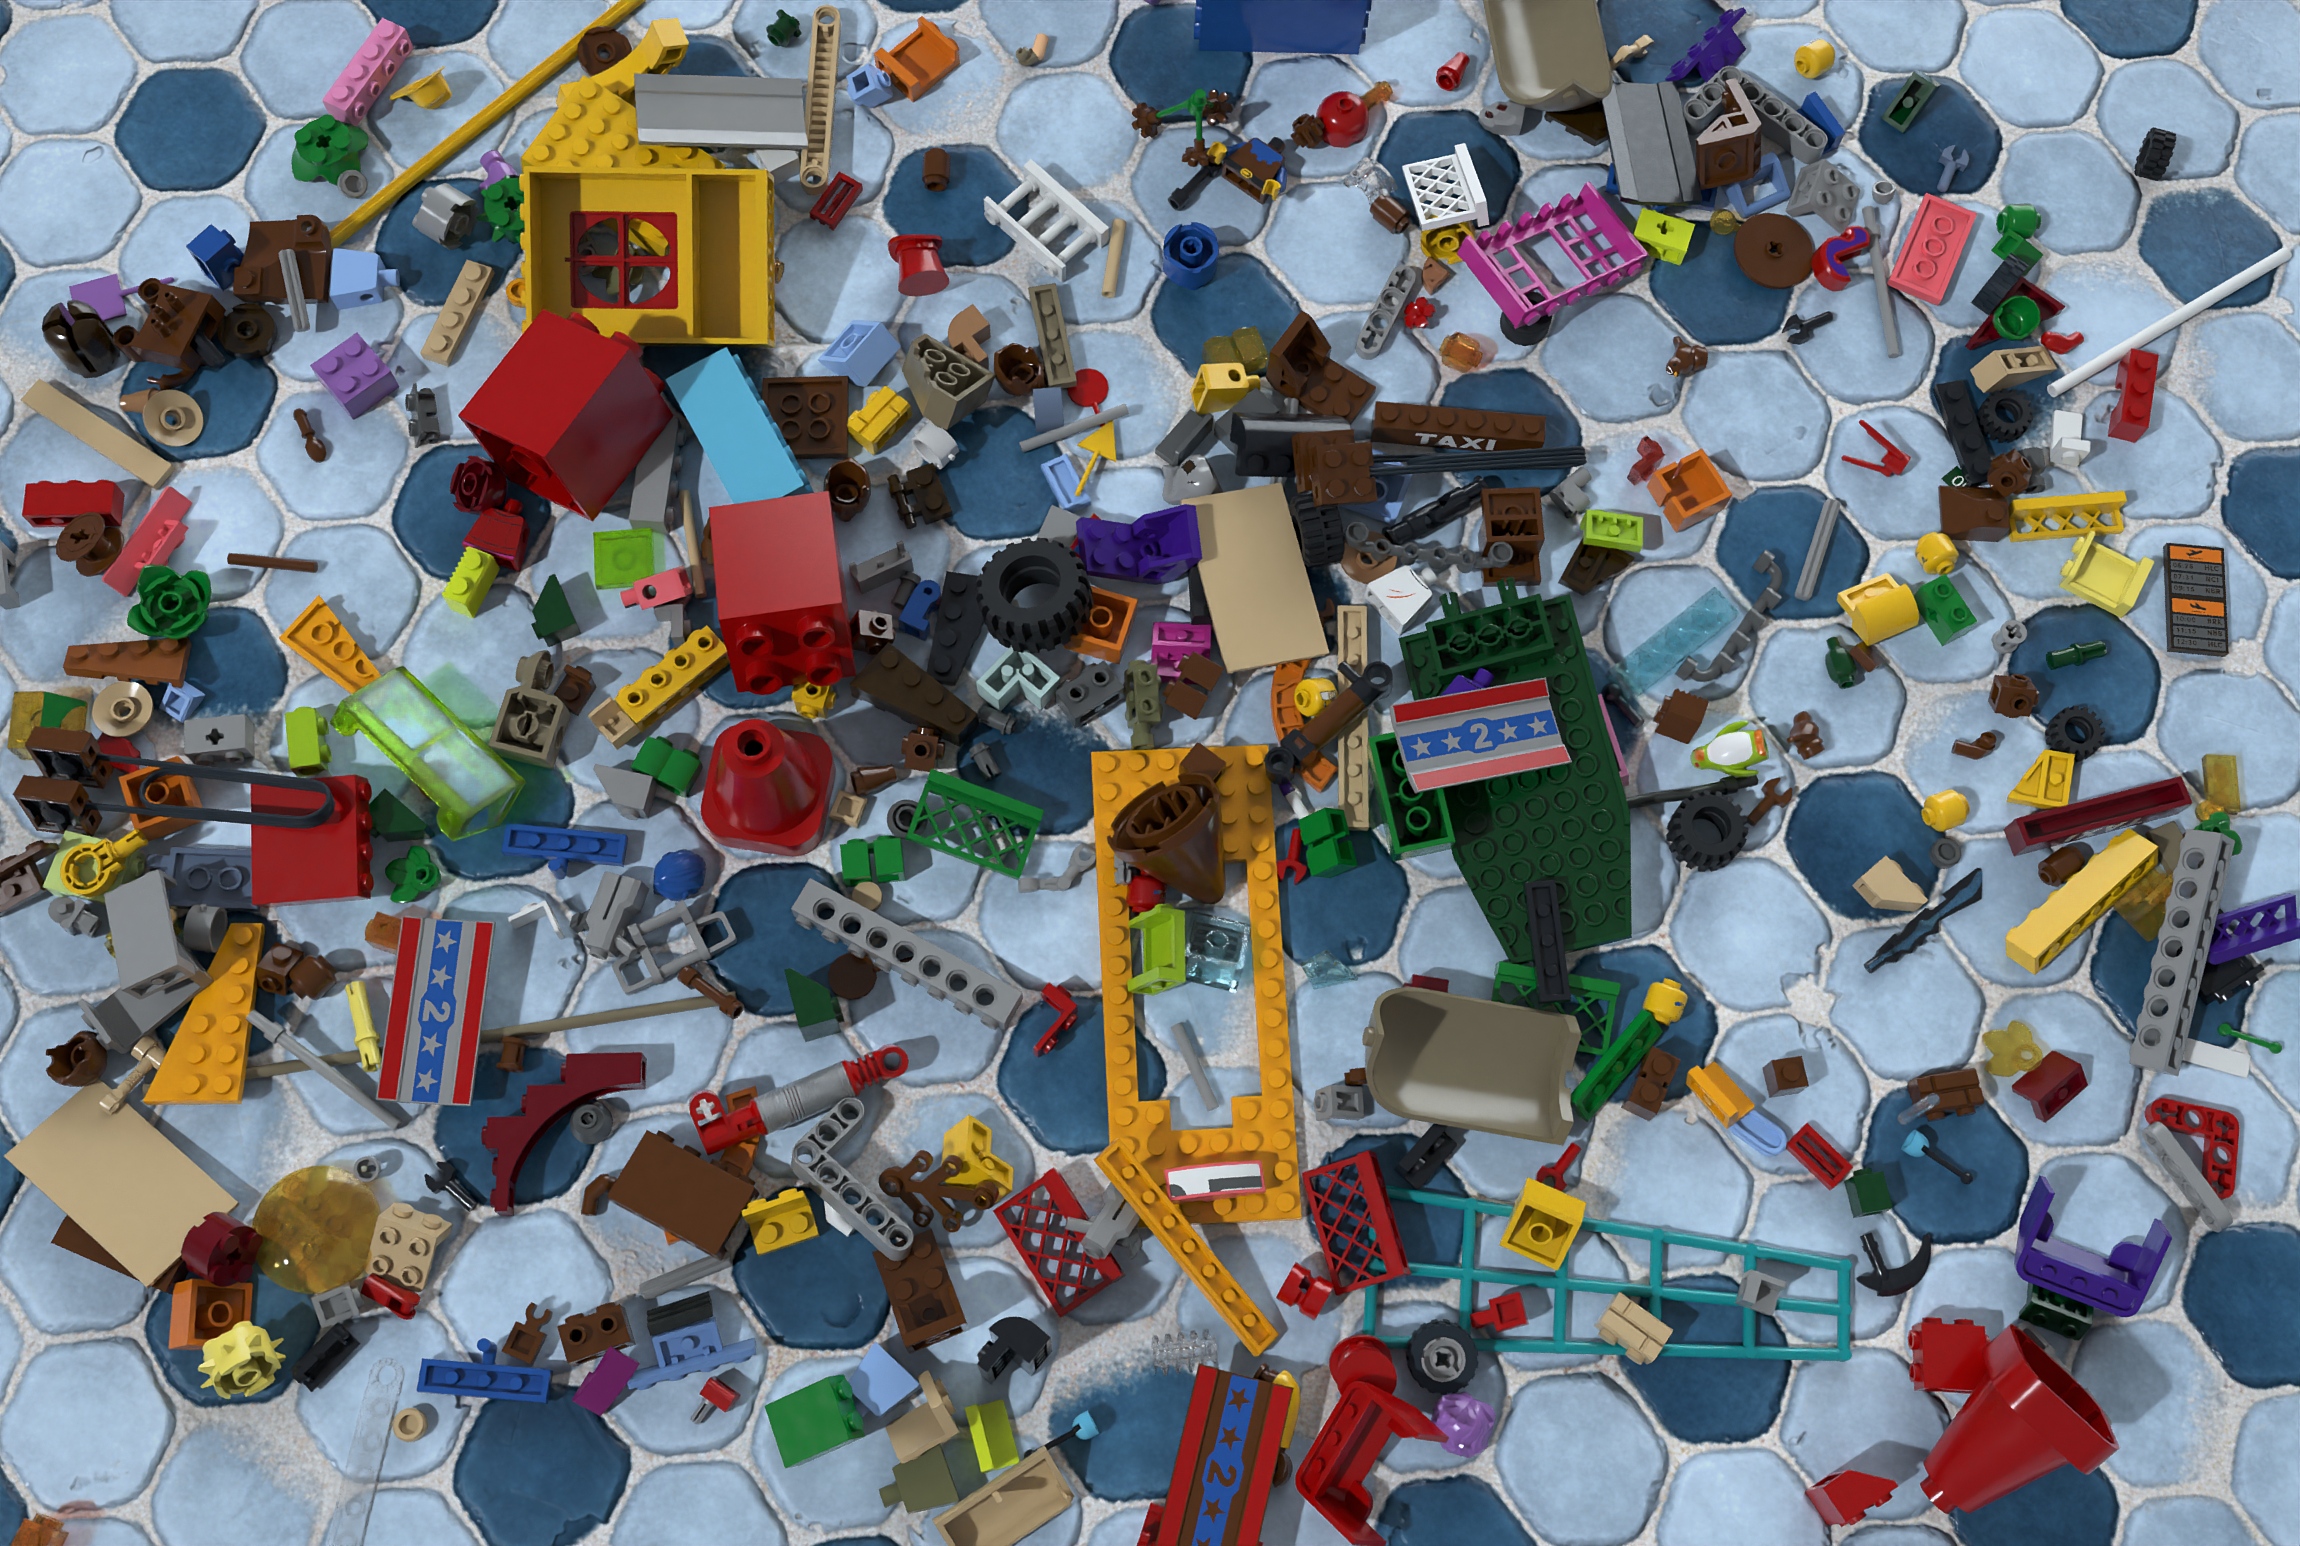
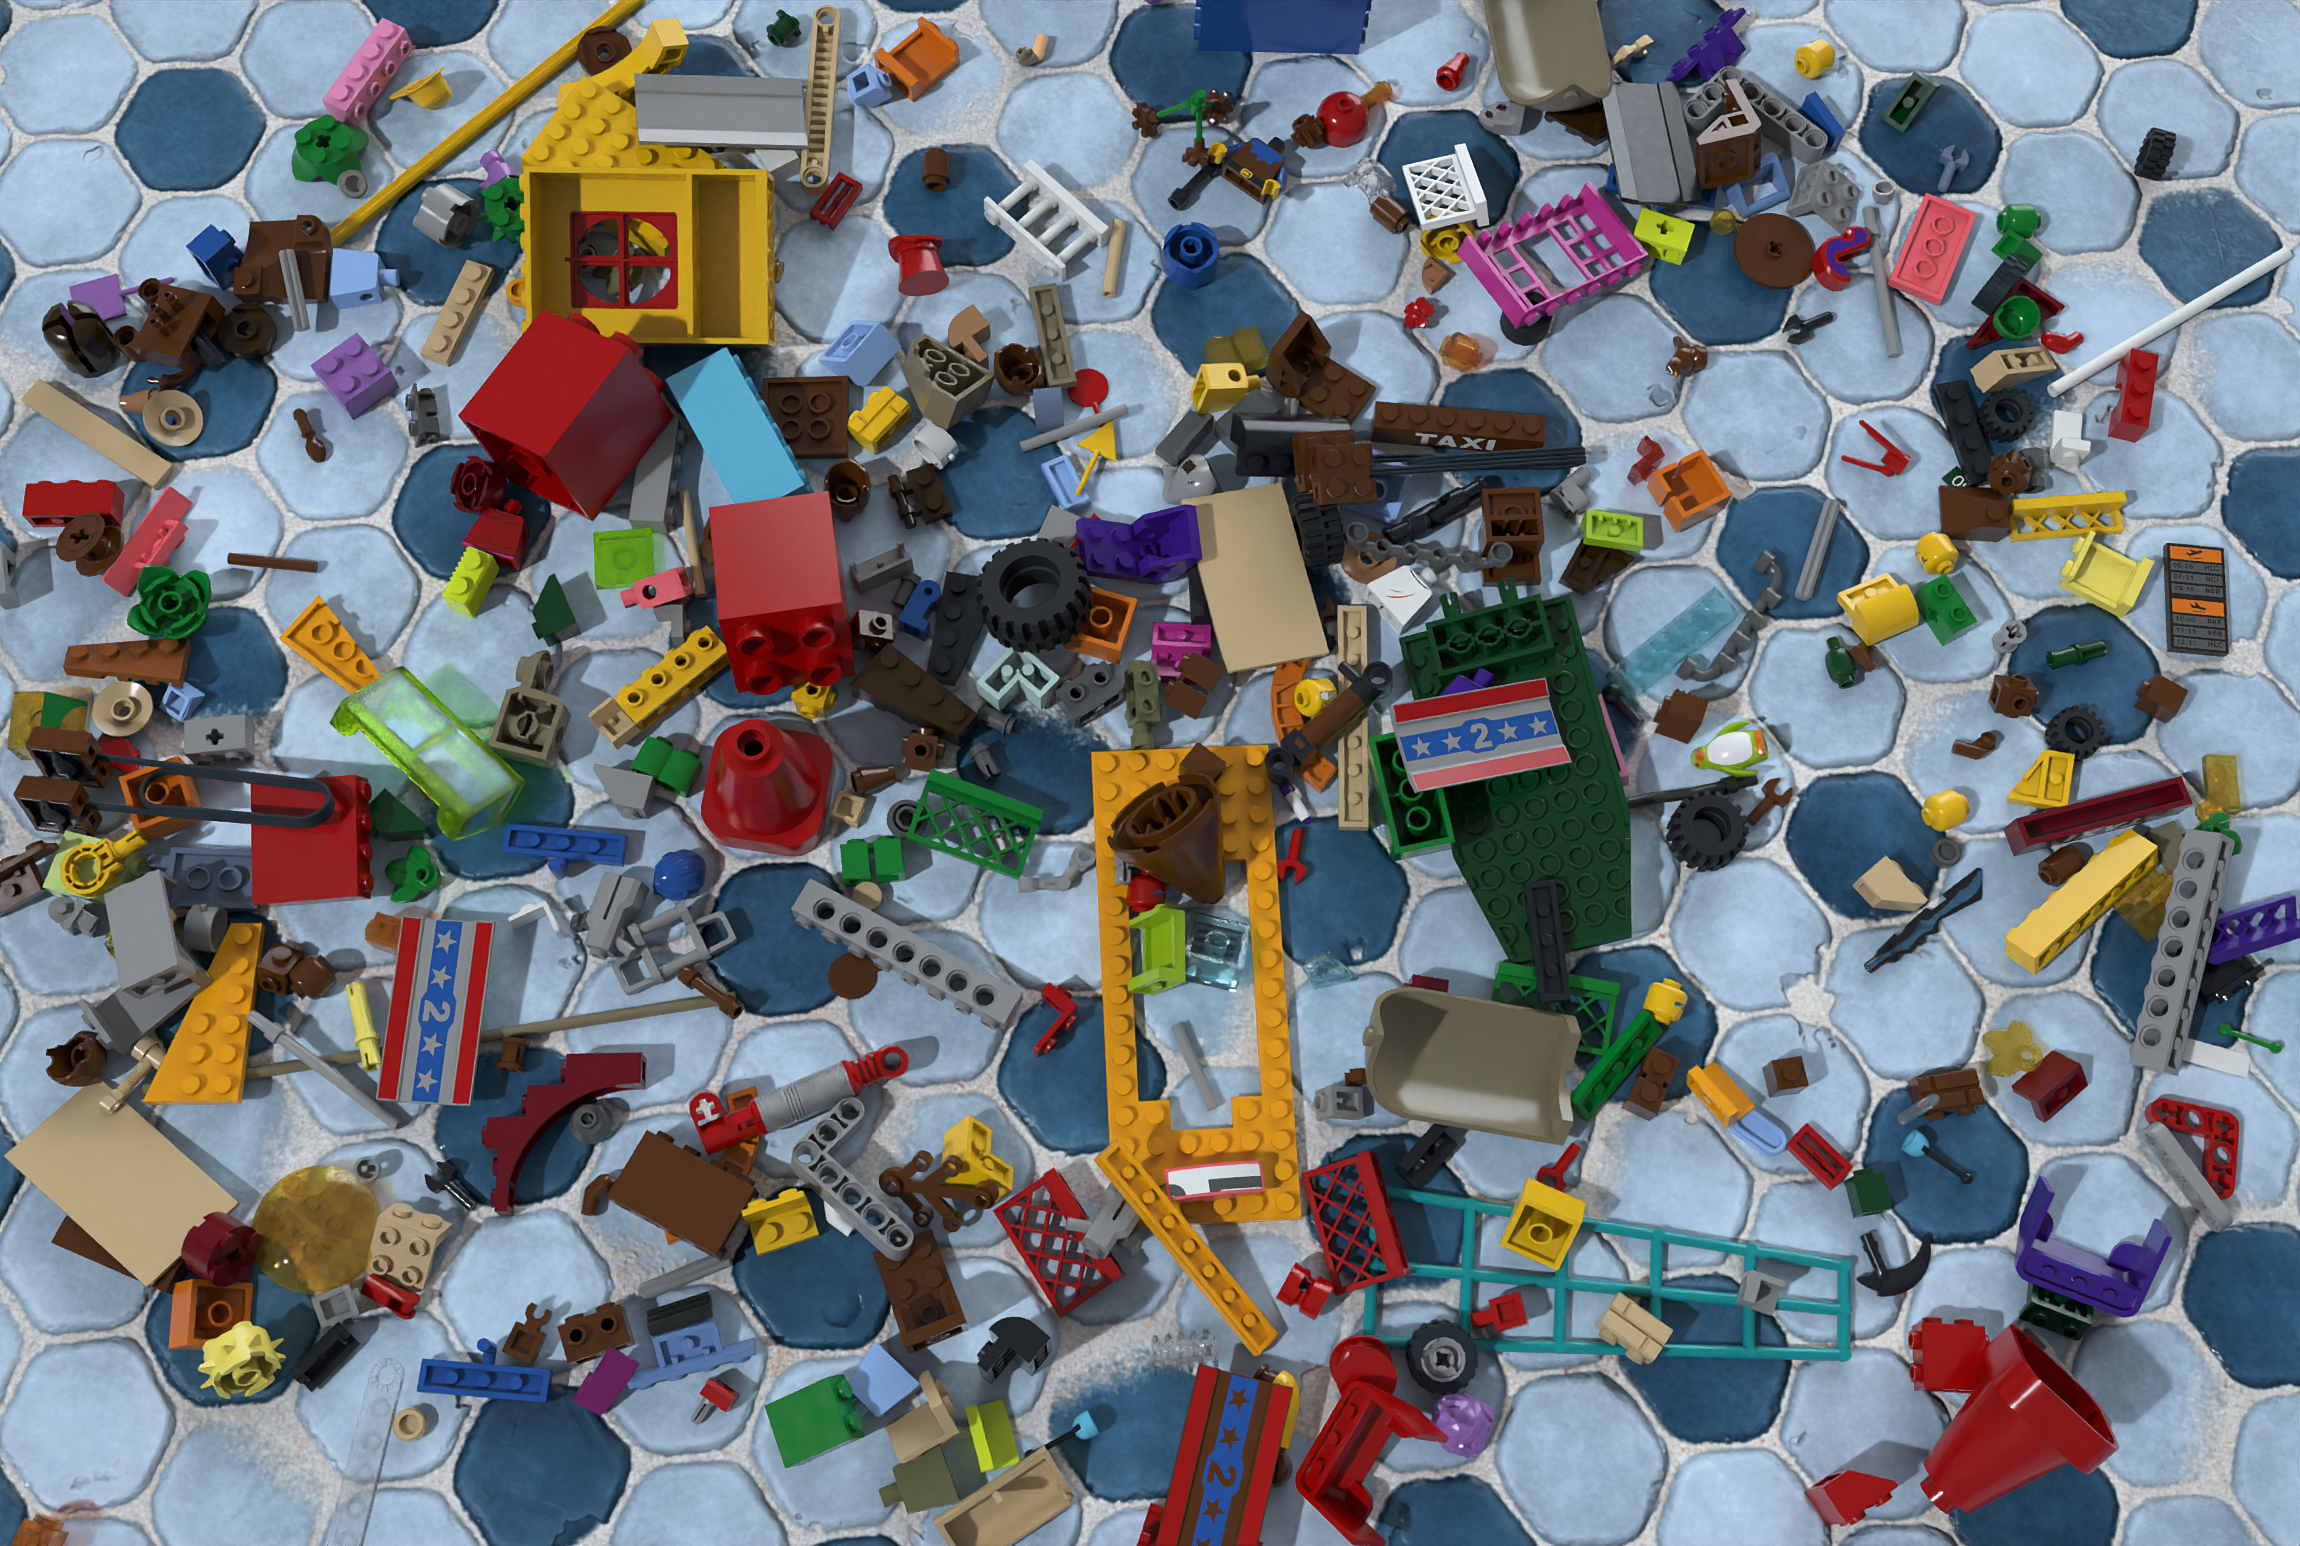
lime brick [285,707,332,778] -> none
reddish brown bracket [554,664,597,716] -> none
dark green slope [784,968,845,1042] -> none
green piece [1298,807,1357,878] -> none
light grey beam [1355,265,1416,360] -> none
reddish brown animal [1787,711,1825,760] -> none
none -> reddish brown brick [2133,673,2189,723]

